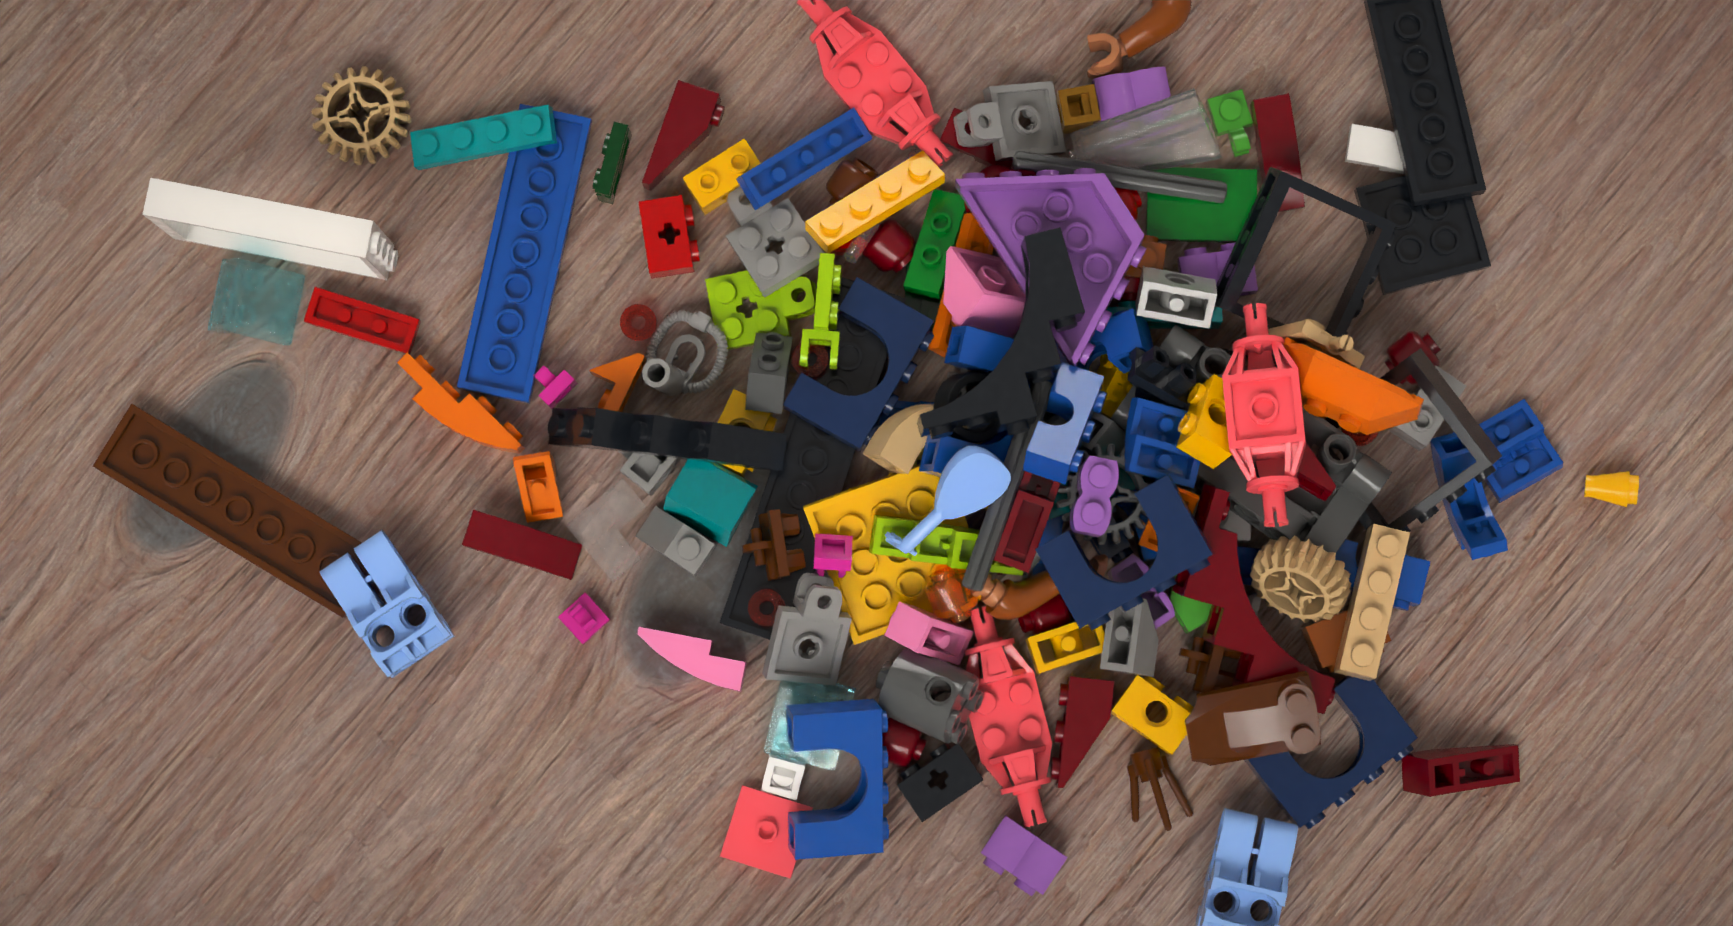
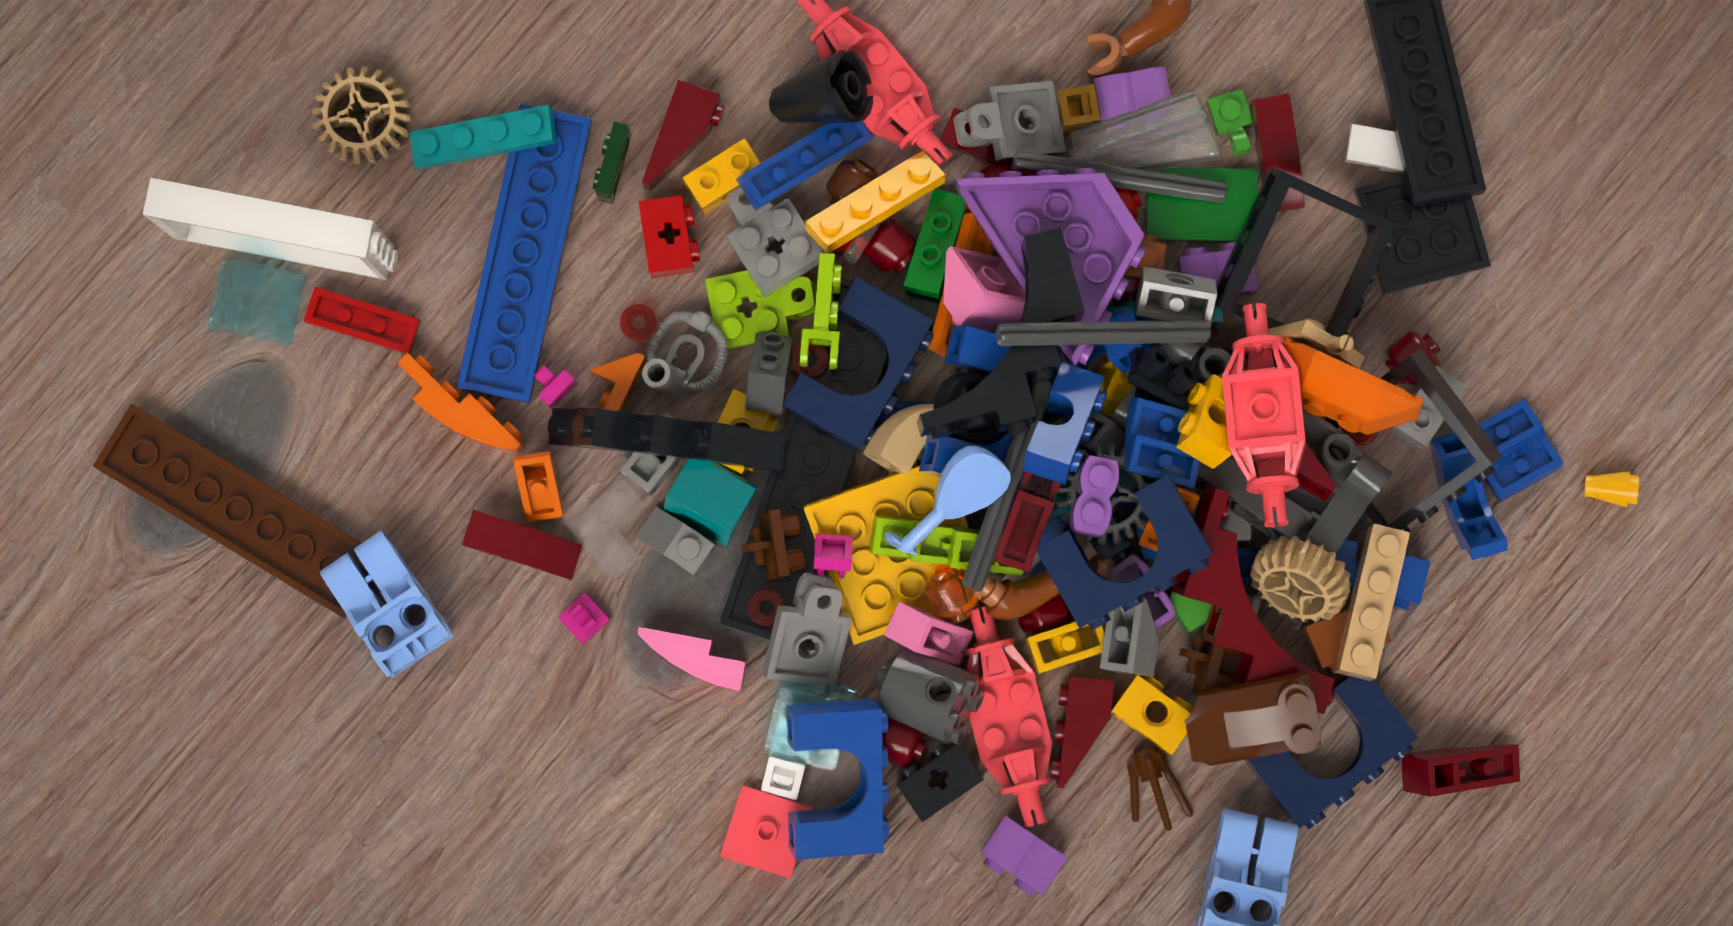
none -> black cone [769,50,873,123]
none -> dark grey axle [995,320,1211,346]

